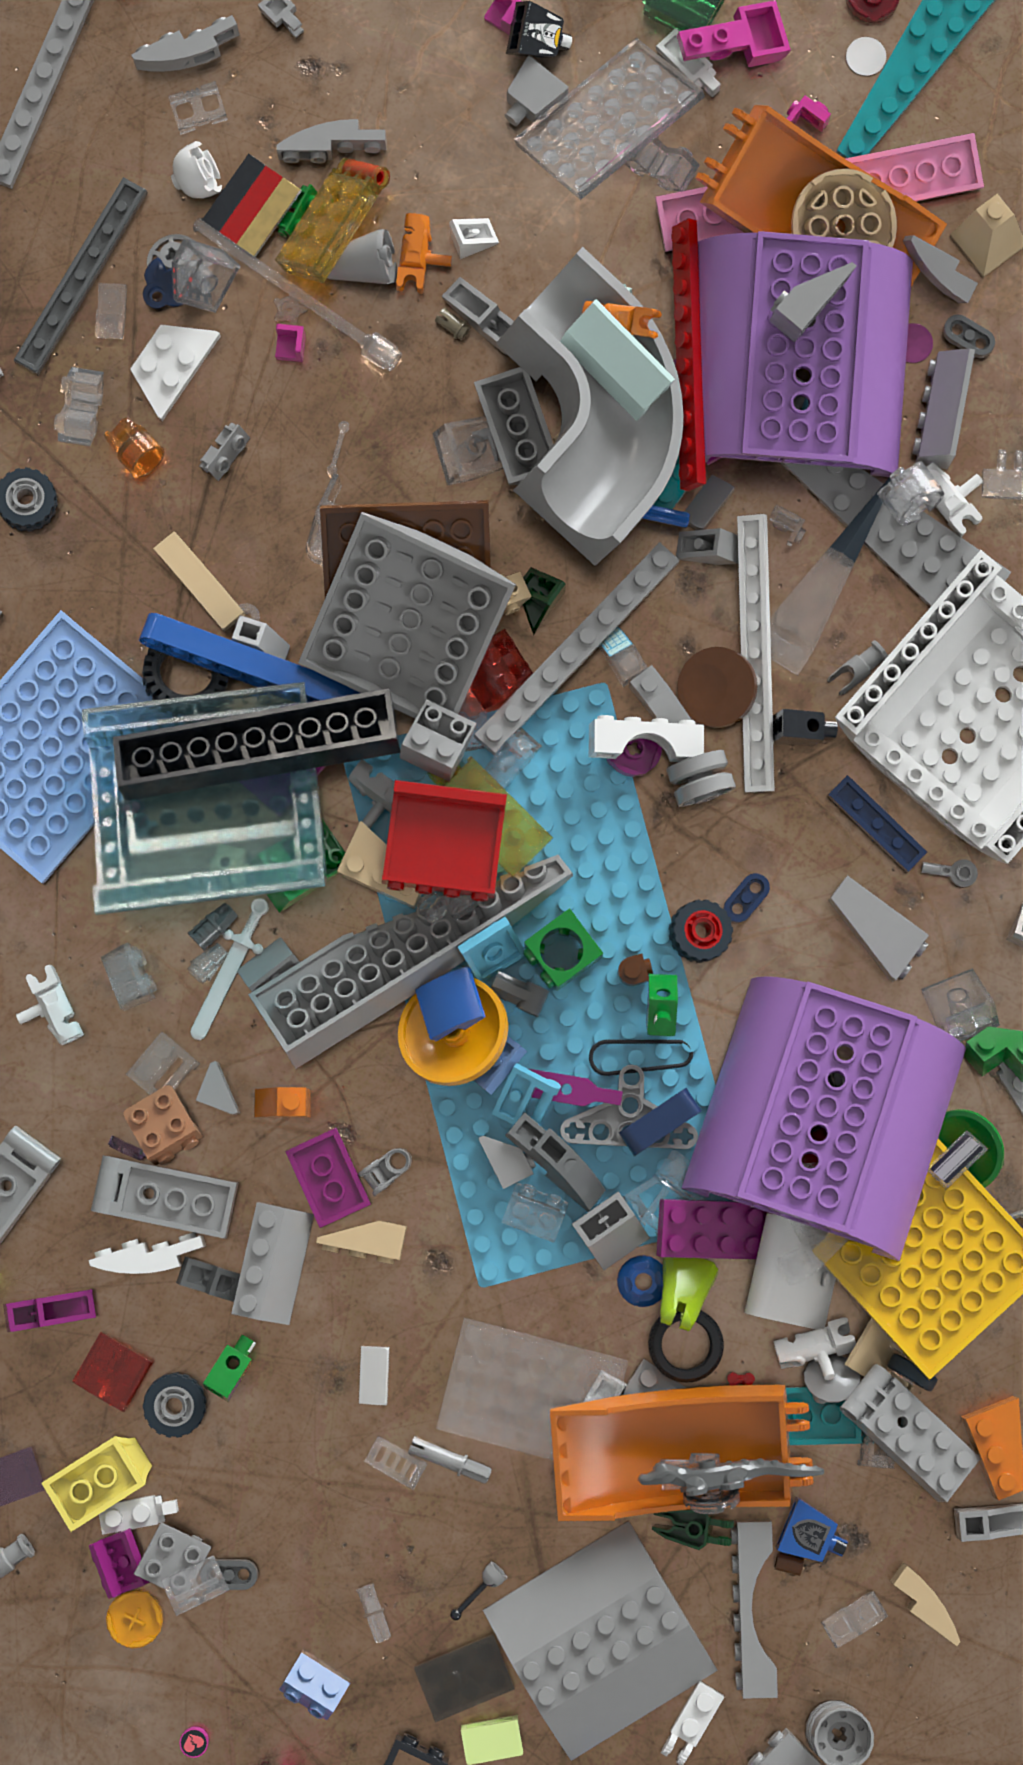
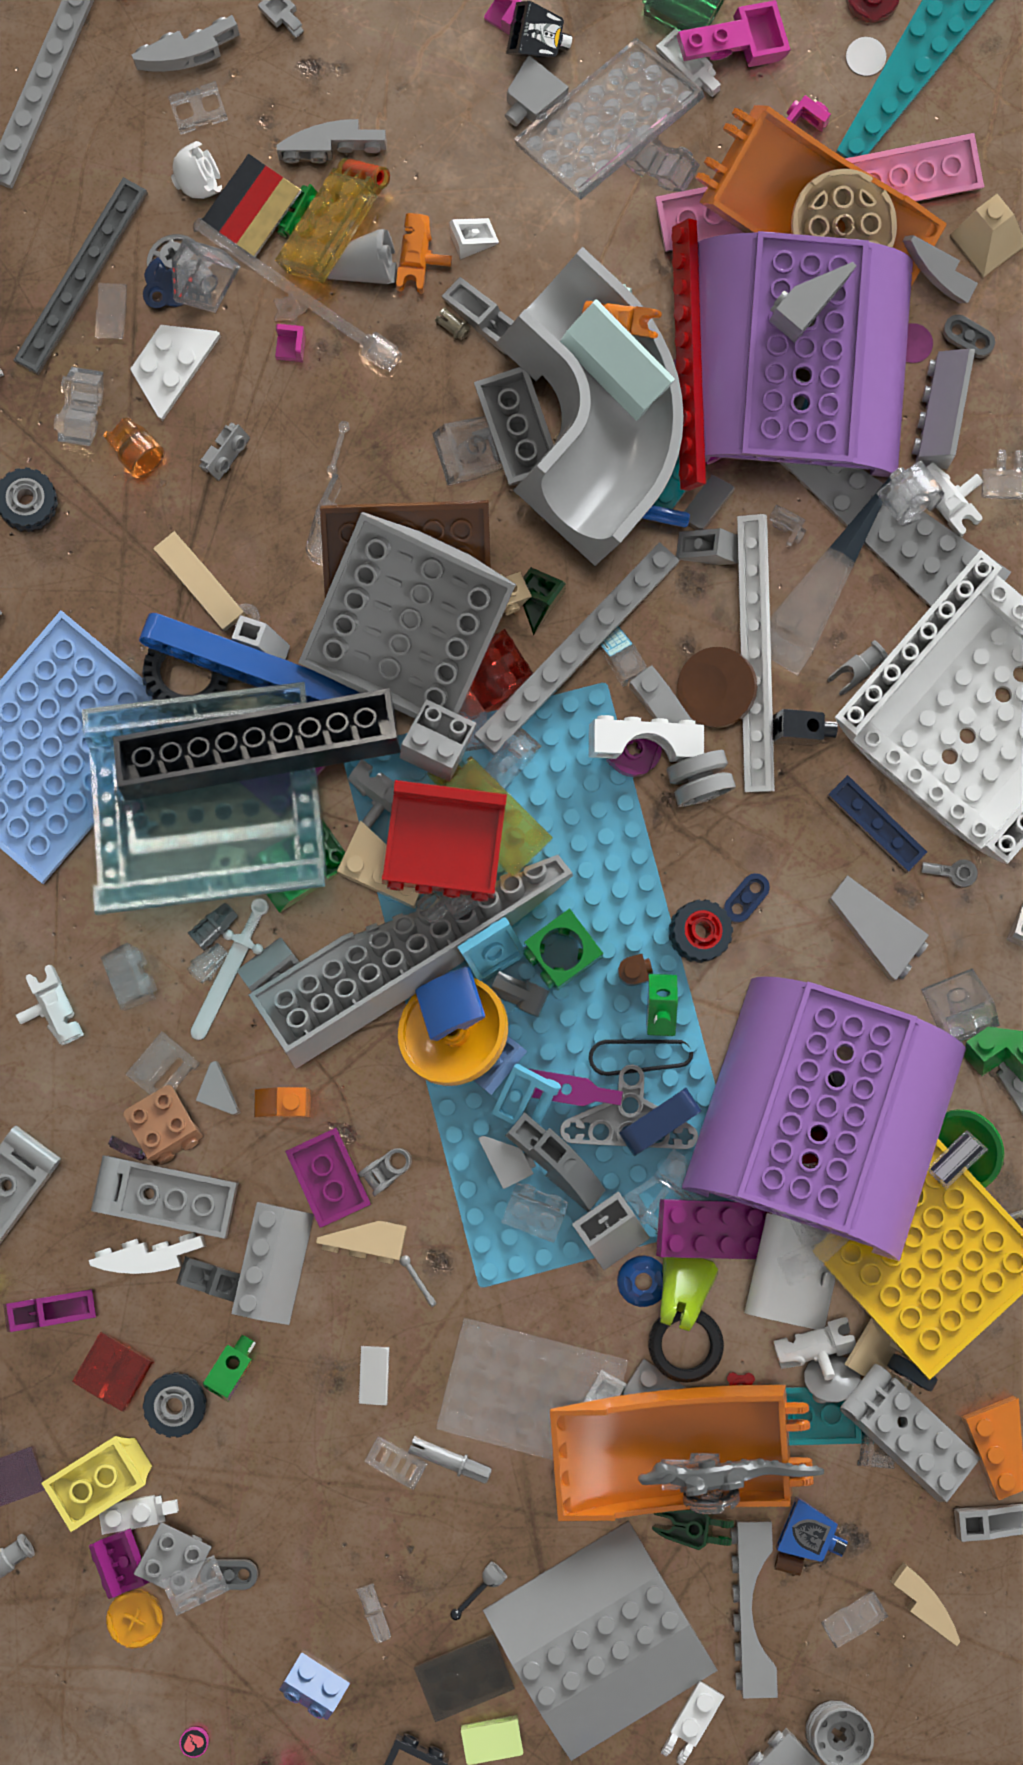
none -> light grey hinge [400,1255,436,1307]

